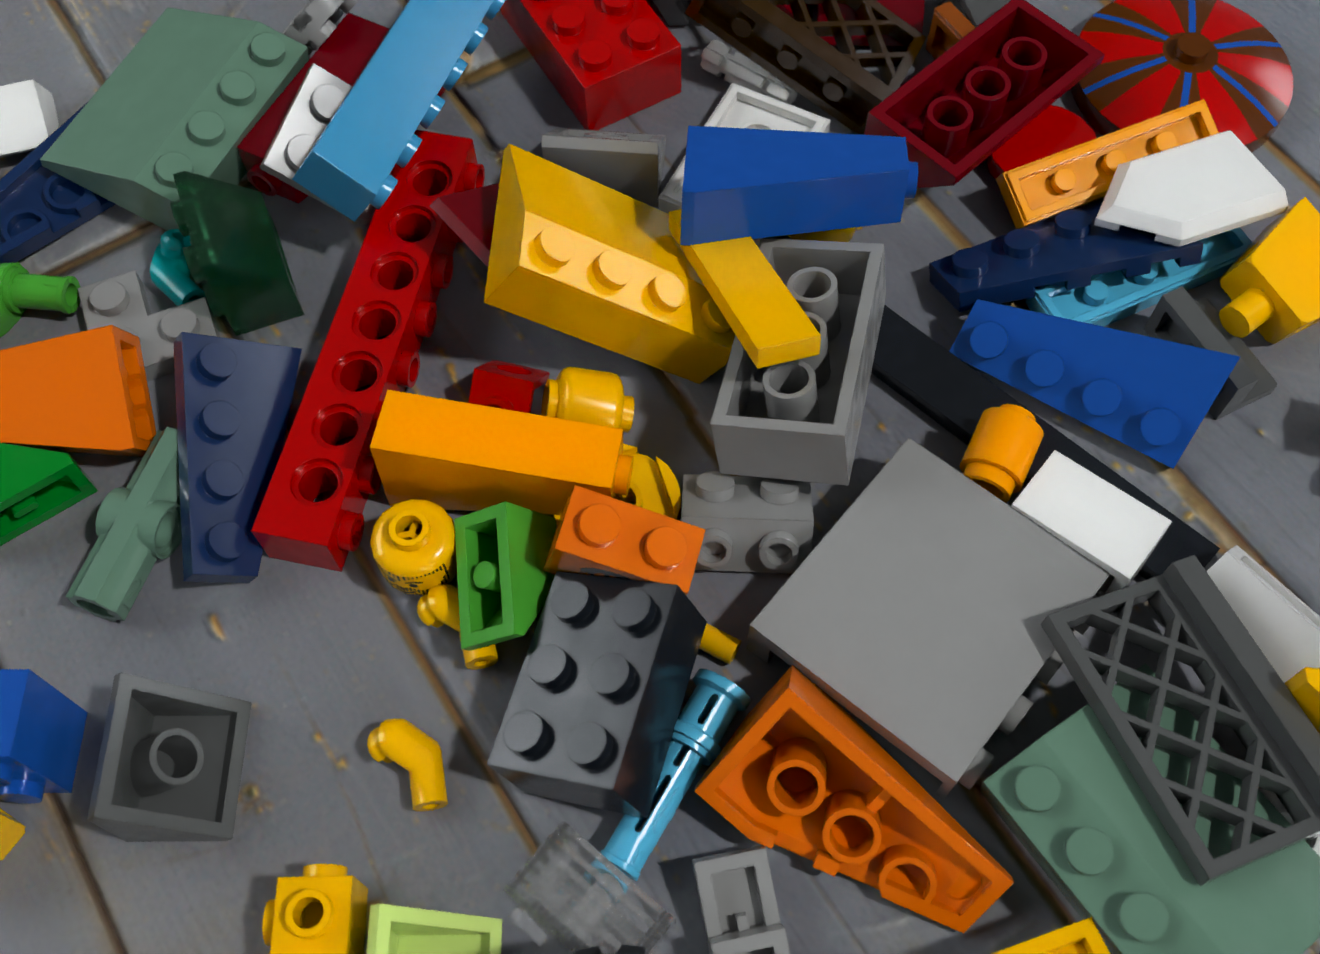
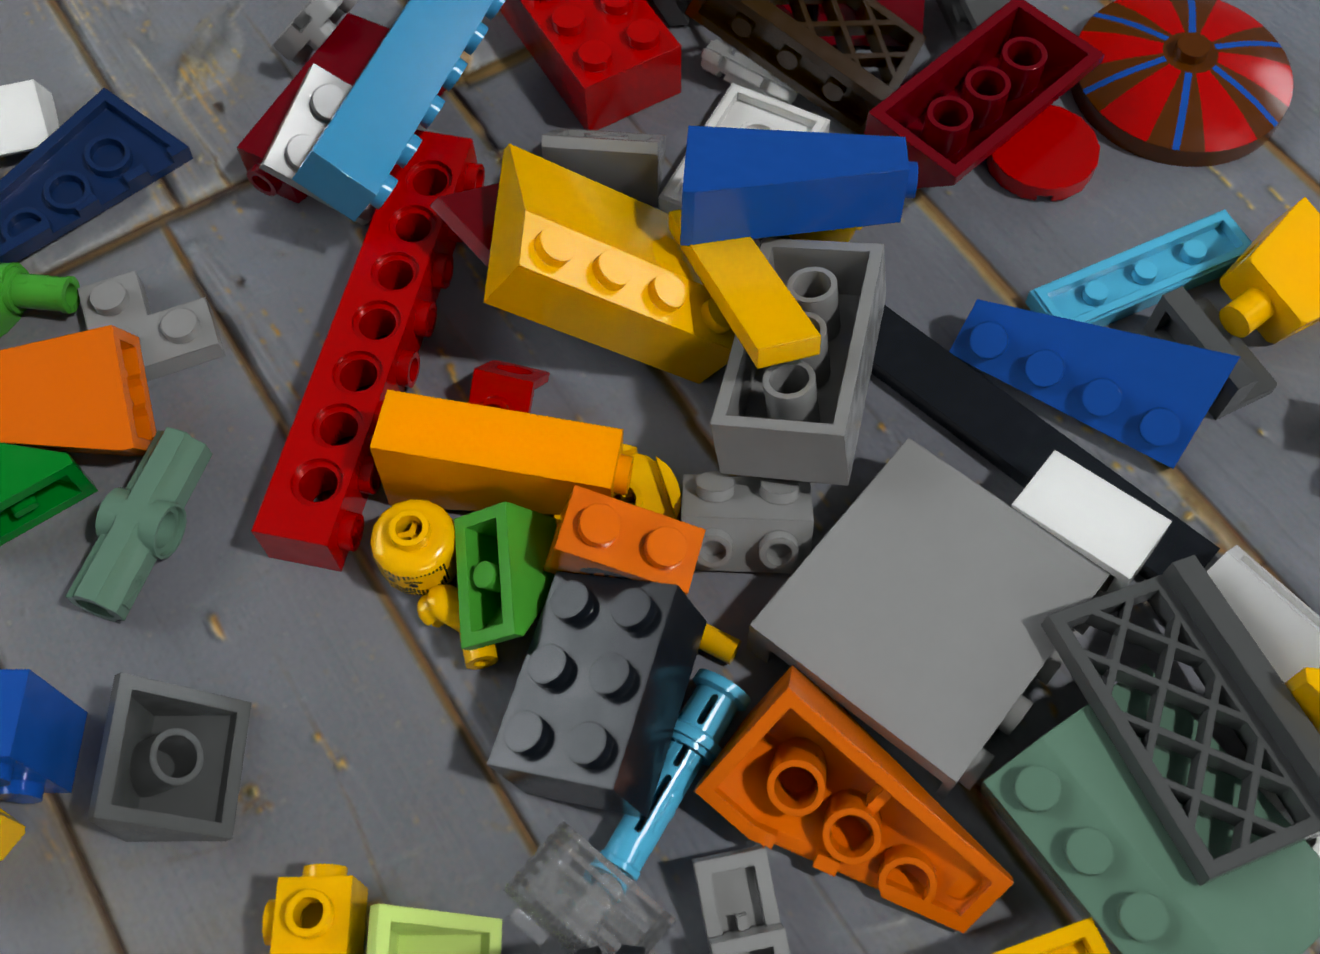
sand green slope [40,7,309,243] -> none
teal arm [150,229,206,306] -> none
clear green slope [170,171,304,336] -> none
dark blue wing [173,332,302,583] -> none
yellow arm [367,718,448,811] -> none
yellow head [541,367,634,433] -> none
dark orange tile [926,1,976,59] -> none
dark blue wing [929,197,1203,312] -> none
light orange brick [960,404,1044,503] -> none
light orange tile [996,99,1219,229] -> none
white tile [1094,130,1289,247] -> none

